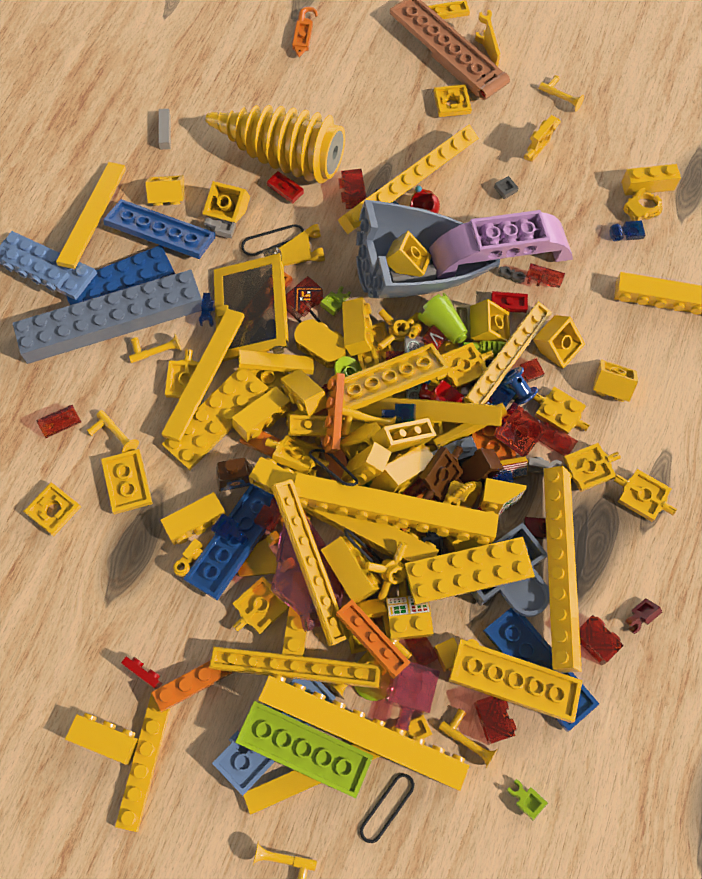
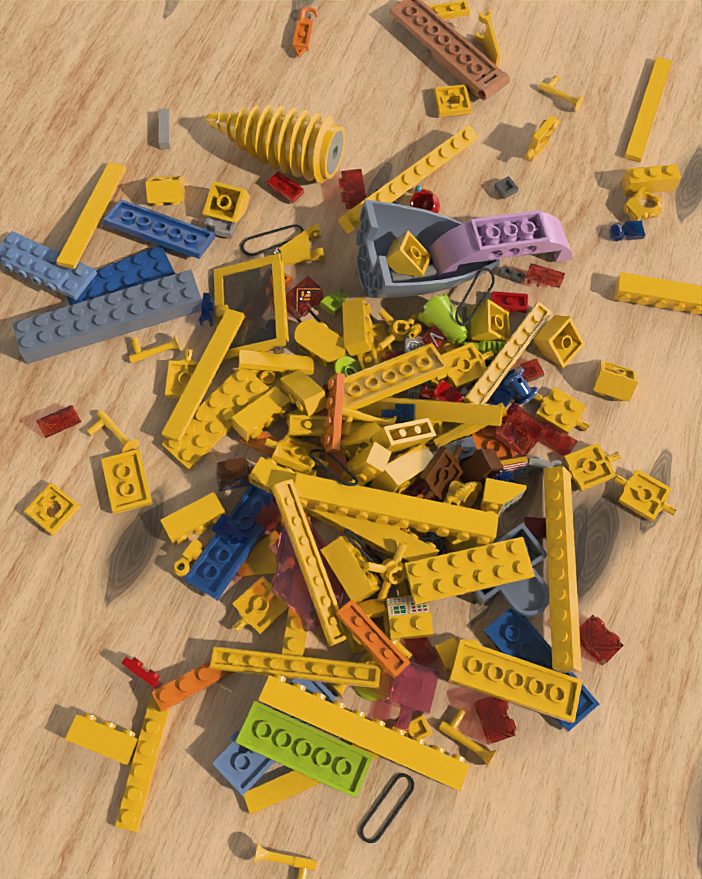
lime plate [507,779,548,821] -> none
dark red plate [625,598,663,634] -> none
none -> black piece [455,268,495,326]
none -> yellow tile [624,57,672,162]

